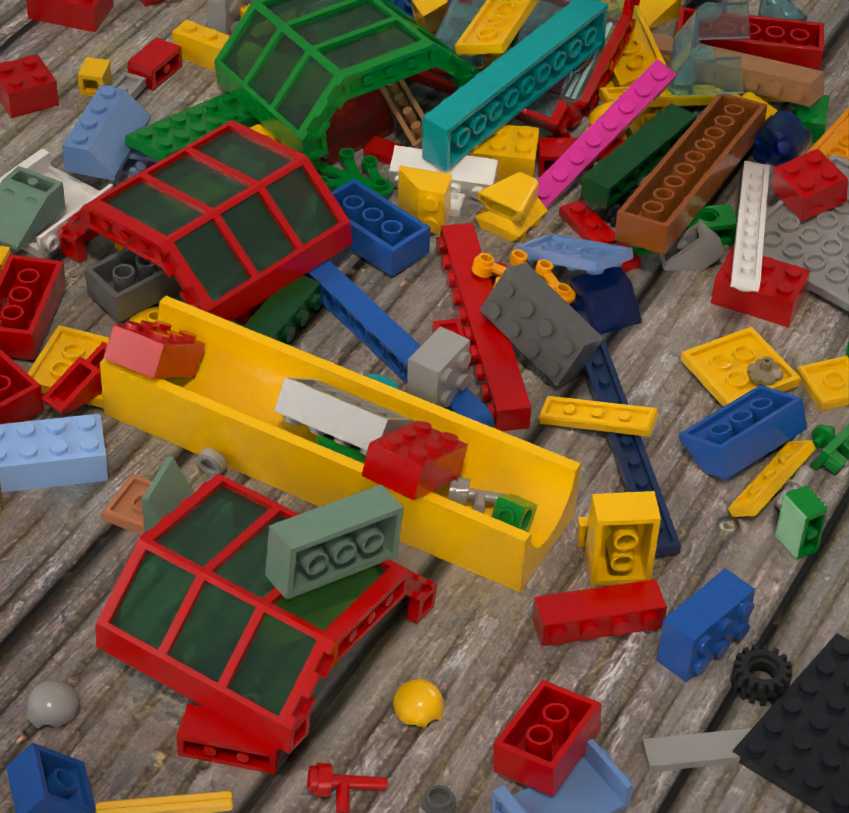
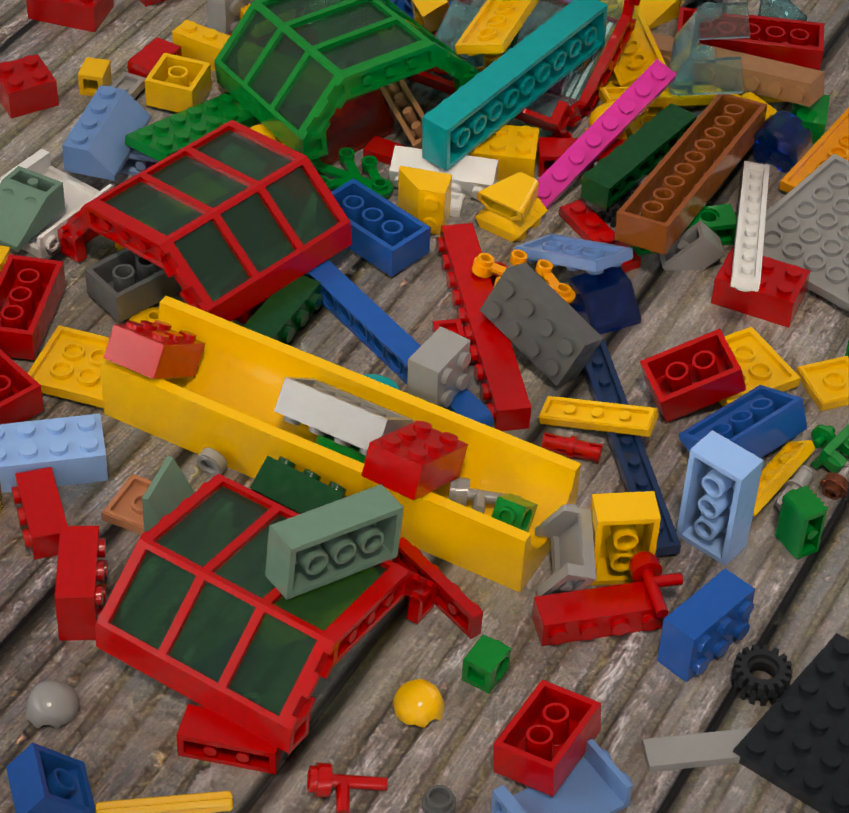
red slope [41,342,107,415] -> none
dark tan plant [747,357,783,386] -> none
red brick [773,148,848,222] -> none
none -> red brick [11,467,68,560]
none -> red brick [55,525,108,641]
none -> yellow brick [145,53,212,113]
none -> dark green brick [250,456,347,514]
none -> red plate [392,537,483,639]
none -> green brick [461,634,511,694]
none -> light grey panel [535,504,596,596]
none -> red pin [541,432,603,463]
none -> red piece [629,551,683,618]
none -> red brick [640,329,746,423]
none -> light blue brick [676,430,764,566]
none -> copper plate [820,473,849,500]

